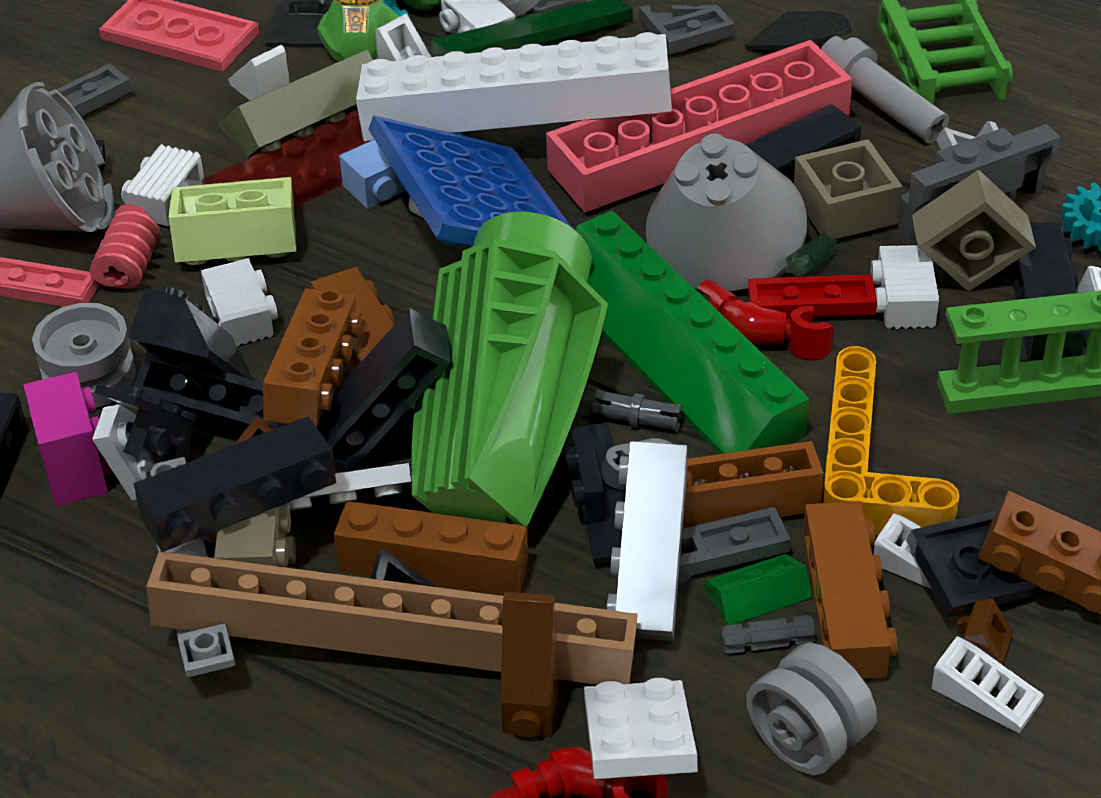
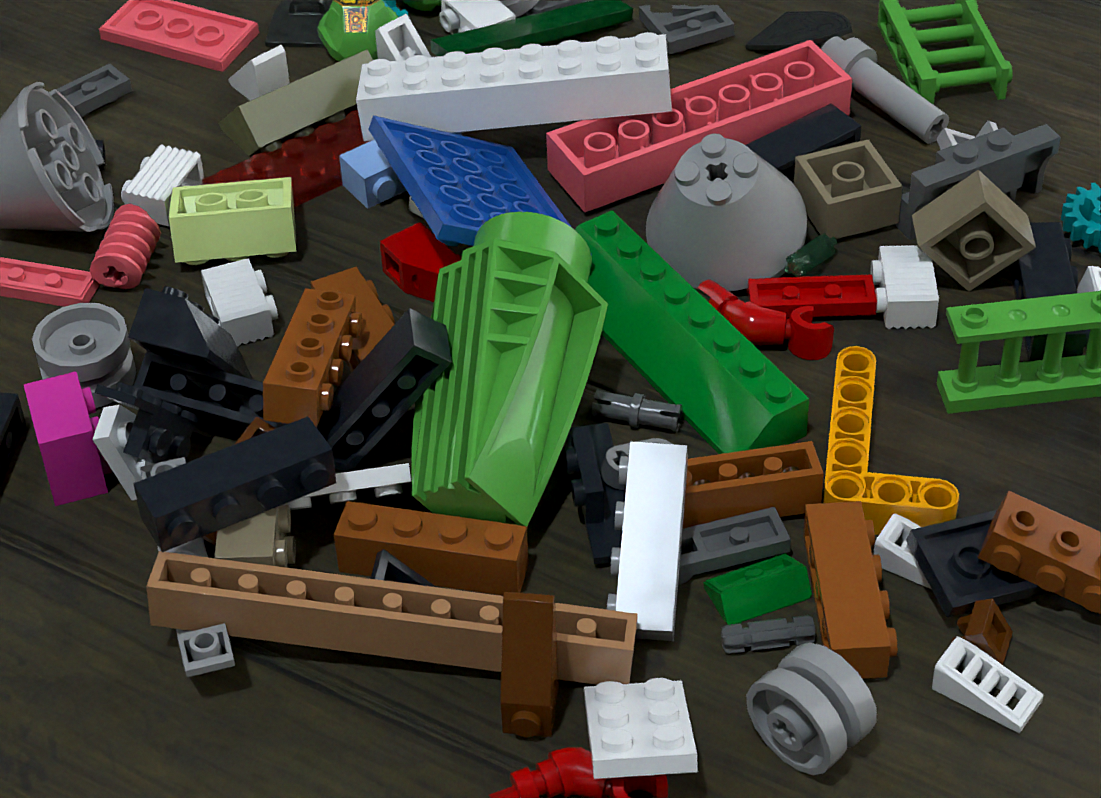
none -> red slope [380,222,462,302]

